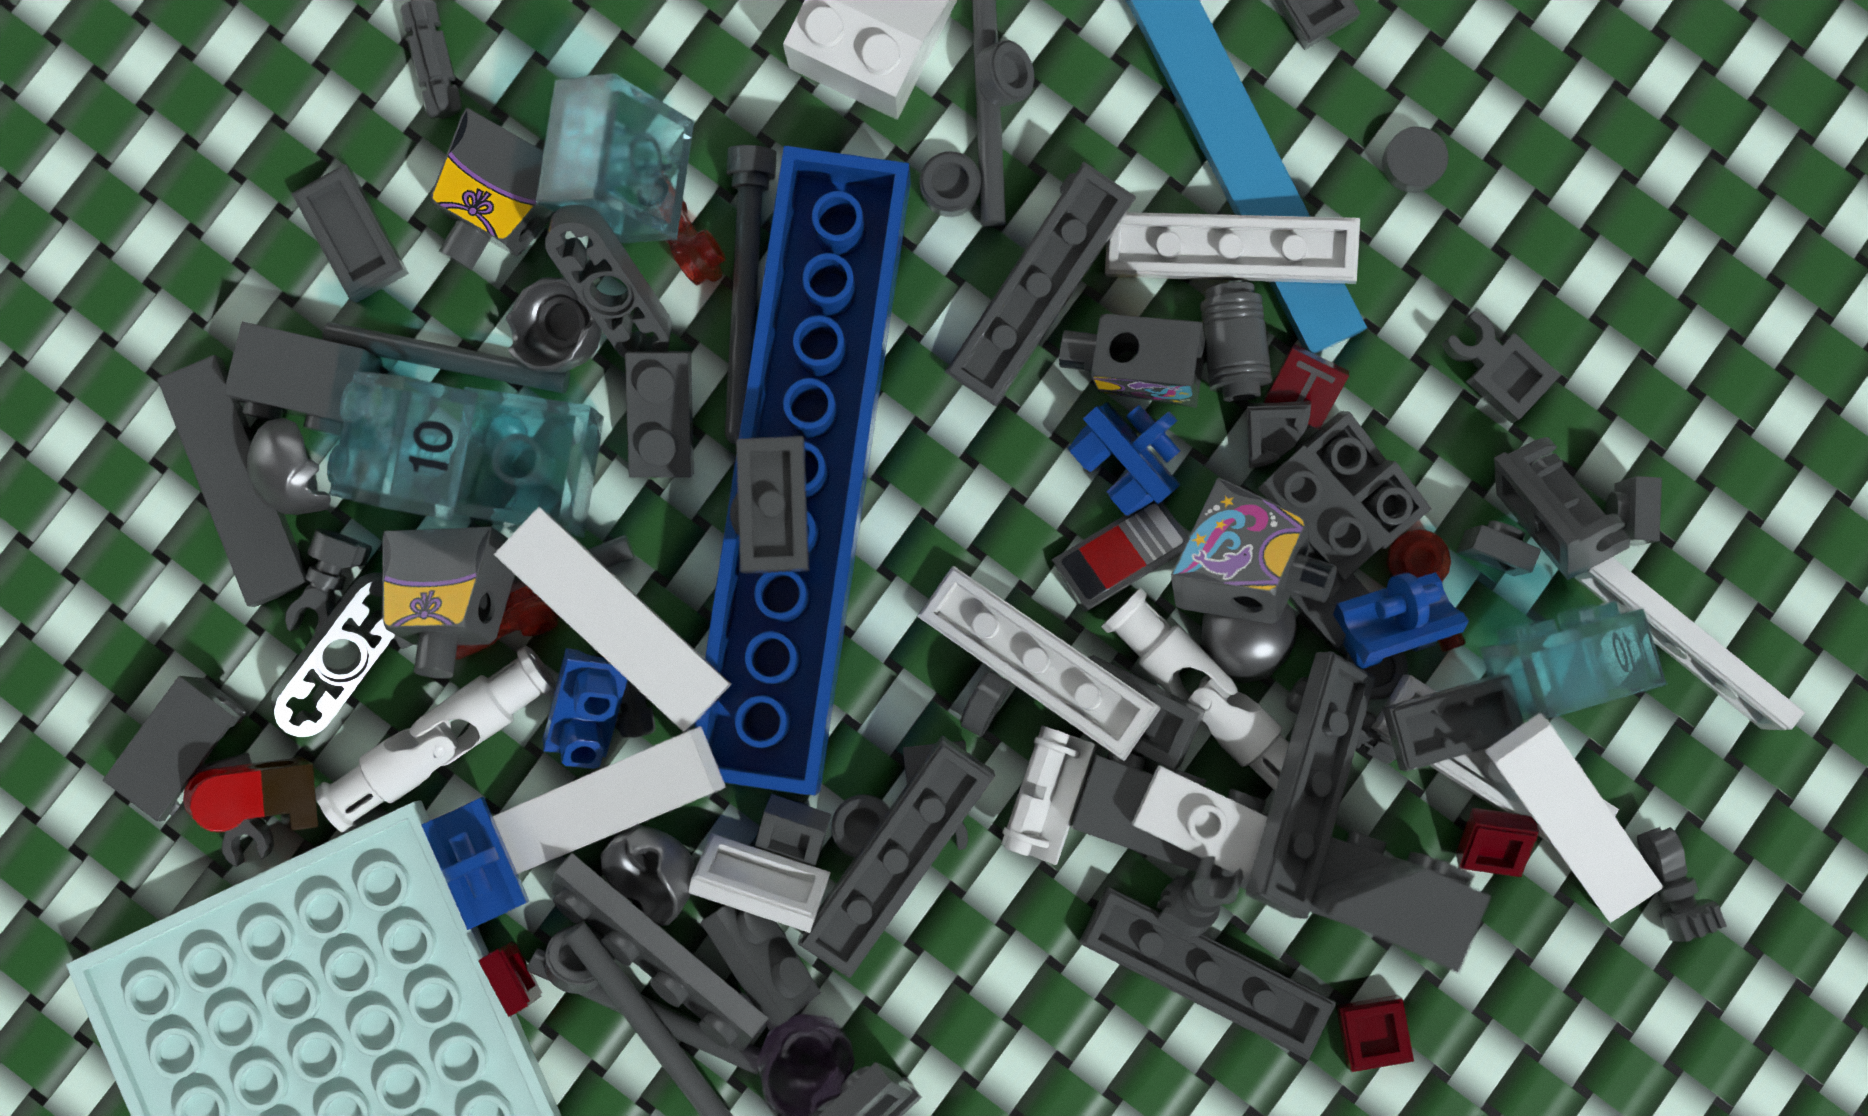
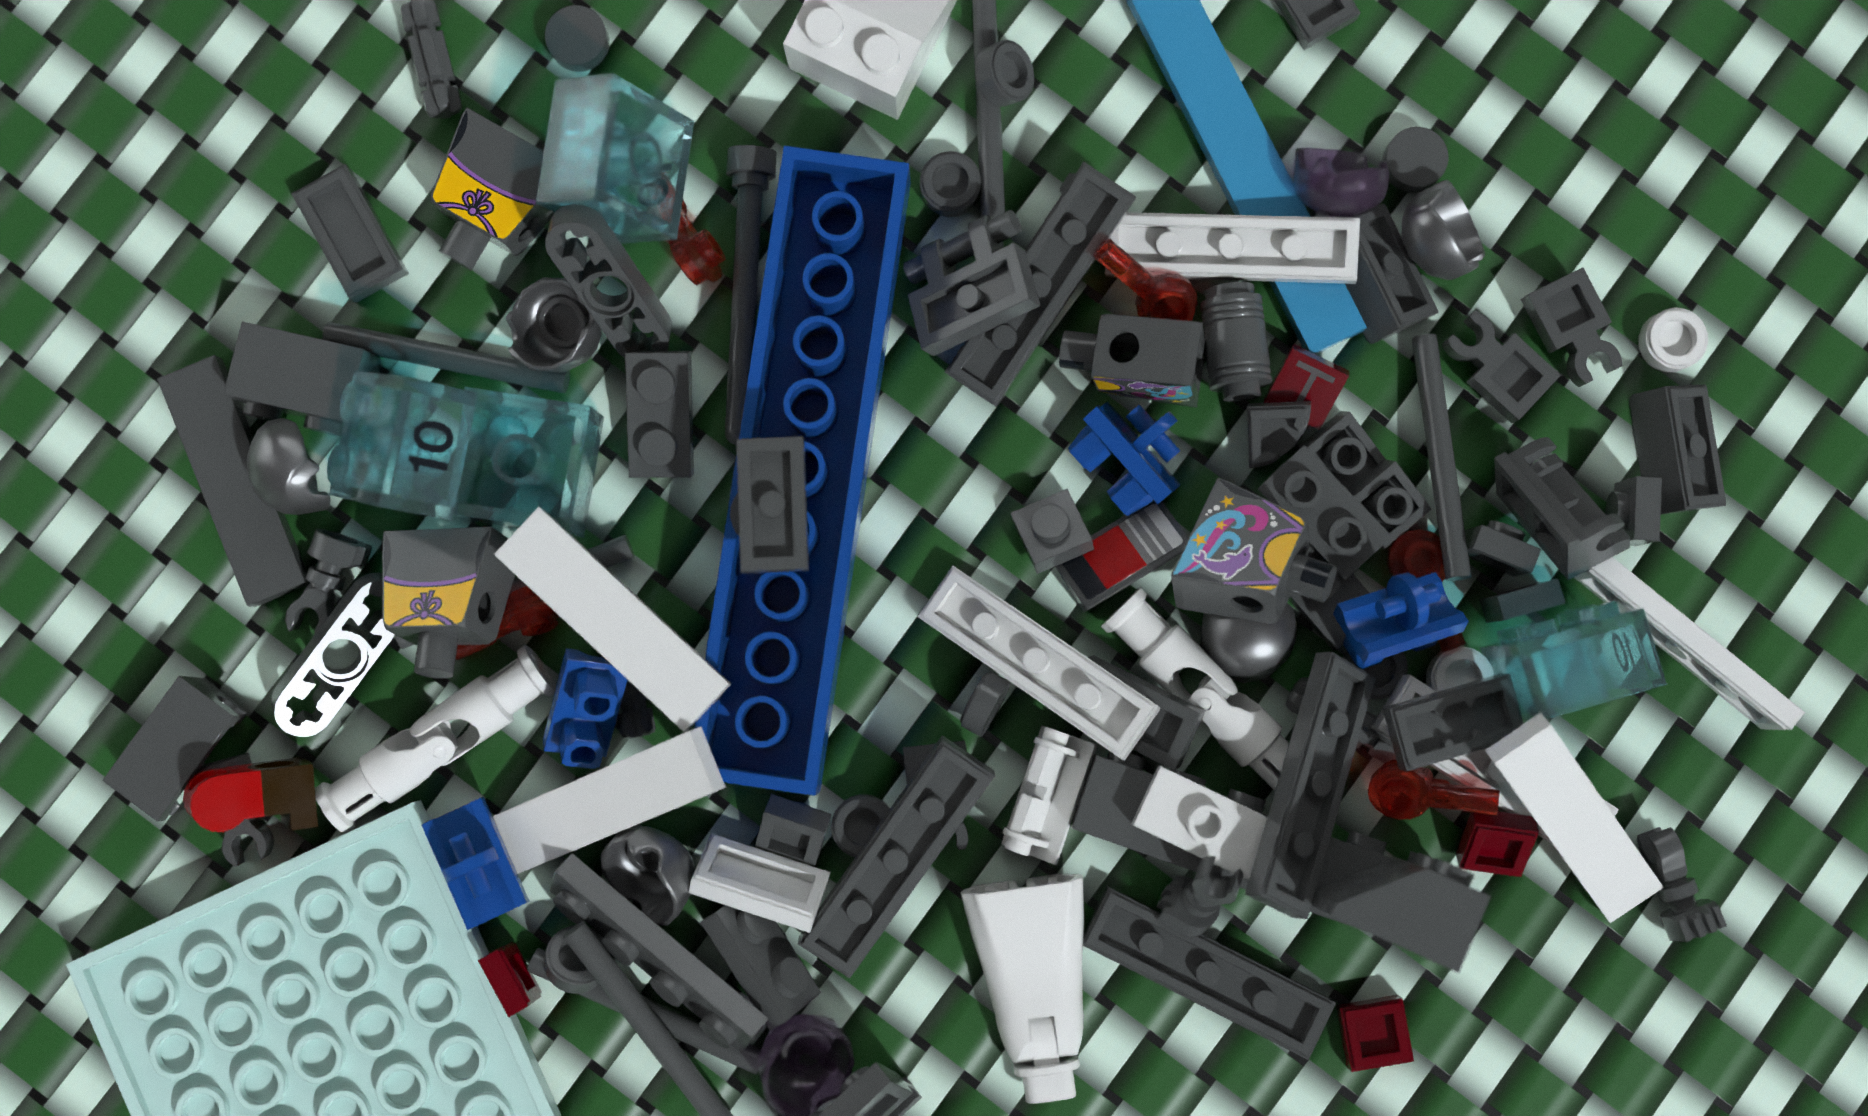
none -> dark grey tile [545,5,610,72]
none -> dark grey plate [903,210,1041,356]
none -> white piece [960,873,1084,1104]
none -> dark grey plate [1010,489,1094,574]
none -> clear red plate [1094,239,1198,321]
none -> clear purple hair [1293,148,1389,218]
none -> dark grey slope [1344,204,1439,344]
none -> clear red plate [1367,759,1500,820]
none -> flat silver hair [1402,180,1485,280]
none -> dark grey bar [1412,334,1472,581]
none -> white tile [1426,647,1494,692]
none -> dark grey tile [1479,579,1565,623]
none -> dark grey plate [1520,268,1622,387]
none -> dark grey slope [1629,384,1726,515]
none -> white tile [1638,308,1708,372]

